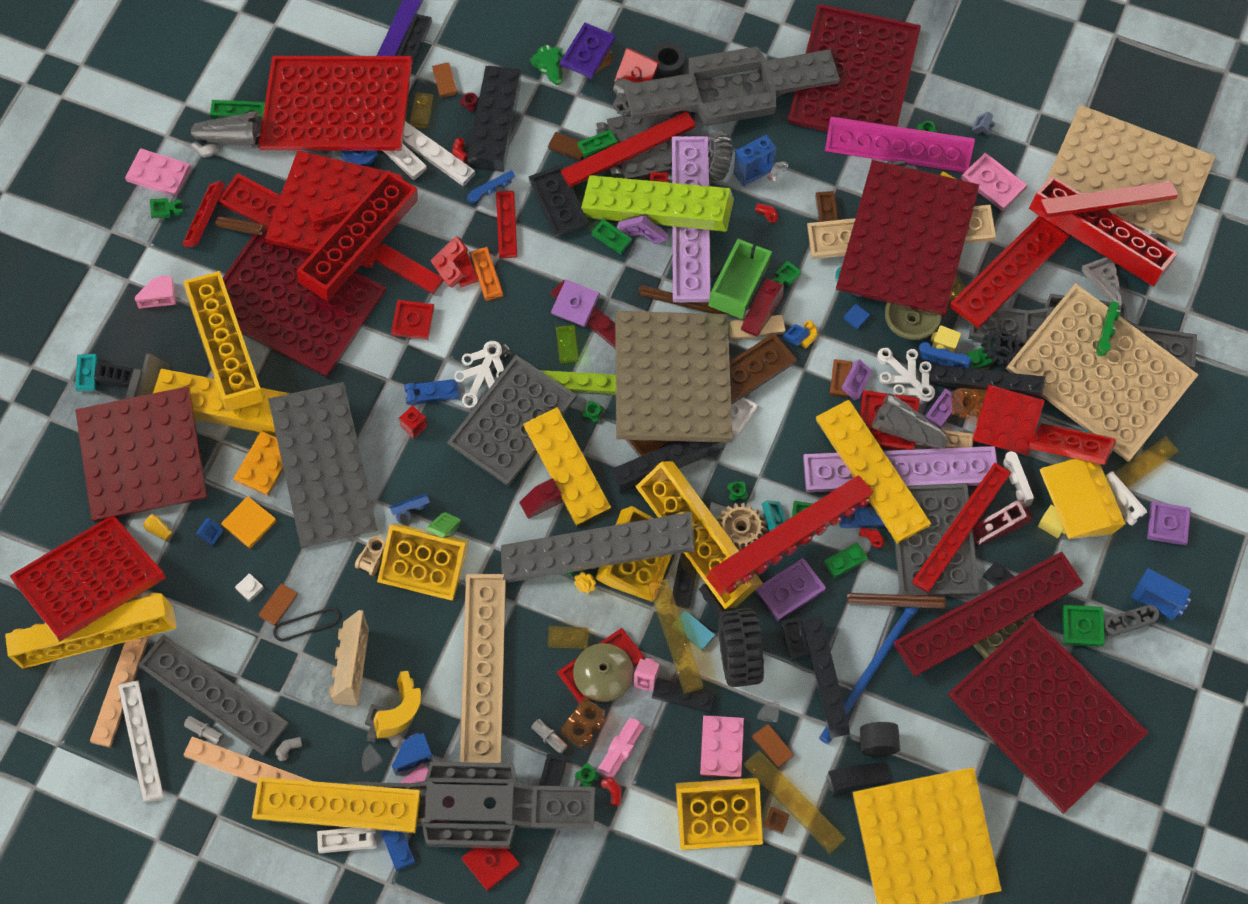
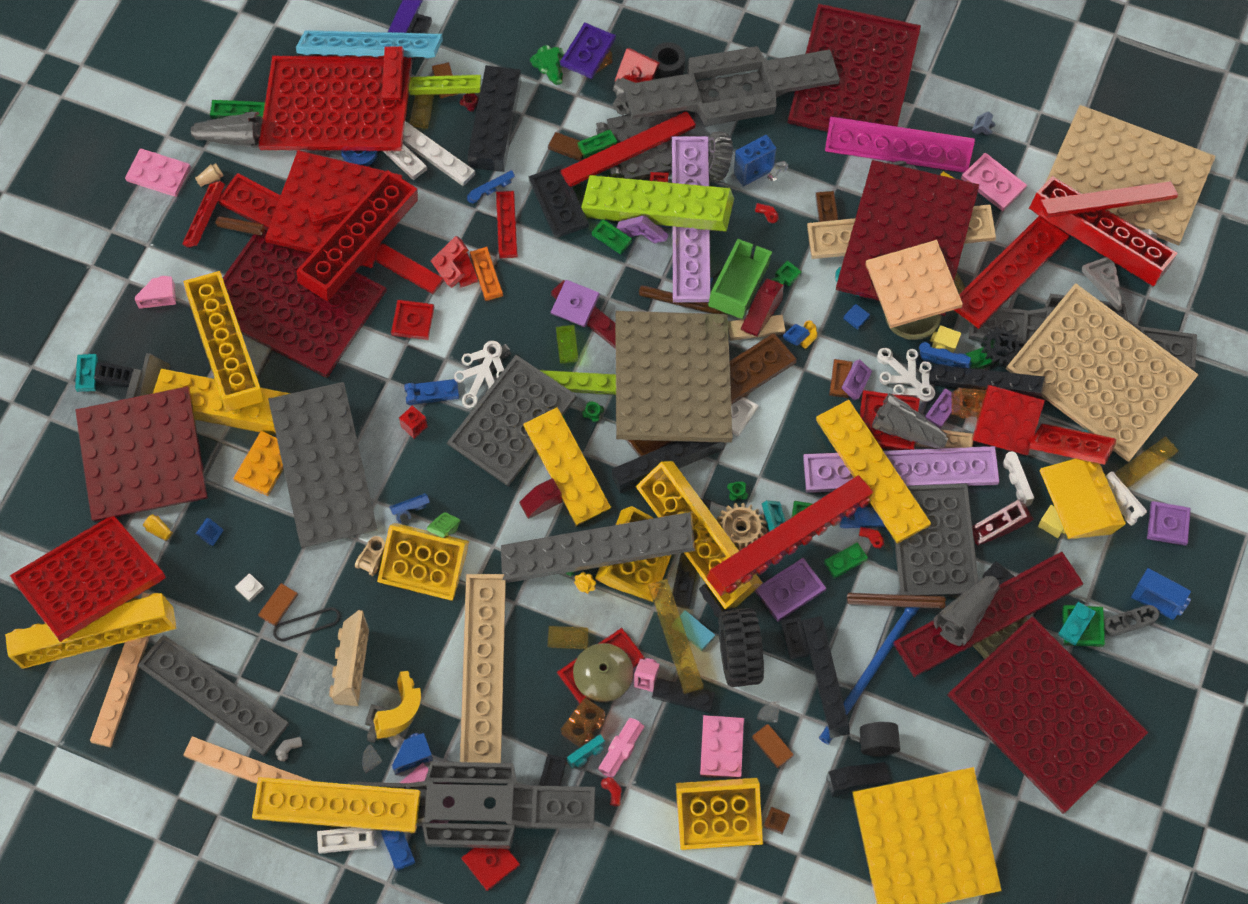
white tile [118,681,164,803] -> none
green plate [150,198,183,219] -> none
light grey axle [184,716,224,745] -> none
light grey arm [191,141,219,158] -> none
light orange tile [221,496,277,549] -> none
red arm [452,138,468,163] -> none
light grey axle [531,719,567,753] -> none
green plate [575,764,599,787] -> none
clear yellow plate [744,751,846,854] -> none
red tile [912,462,1011,593] -> none
green plate [917,121,938,133] -> none
green plate [1096,301,1121,357] -> none
none -> tan cone [195,163,224,187]
none -> medium azure plate [296,30,443,59]
none -> red plate [382,46,404,100]
none -> lime plate [409,75,482,95]
none -> teal plate [567,734,605,769]
none -> light nougat plate [866,240,962,328]
none -> dark grey cone [933,576,1000,646]
none -> teal plate [1058,602,1095,646]

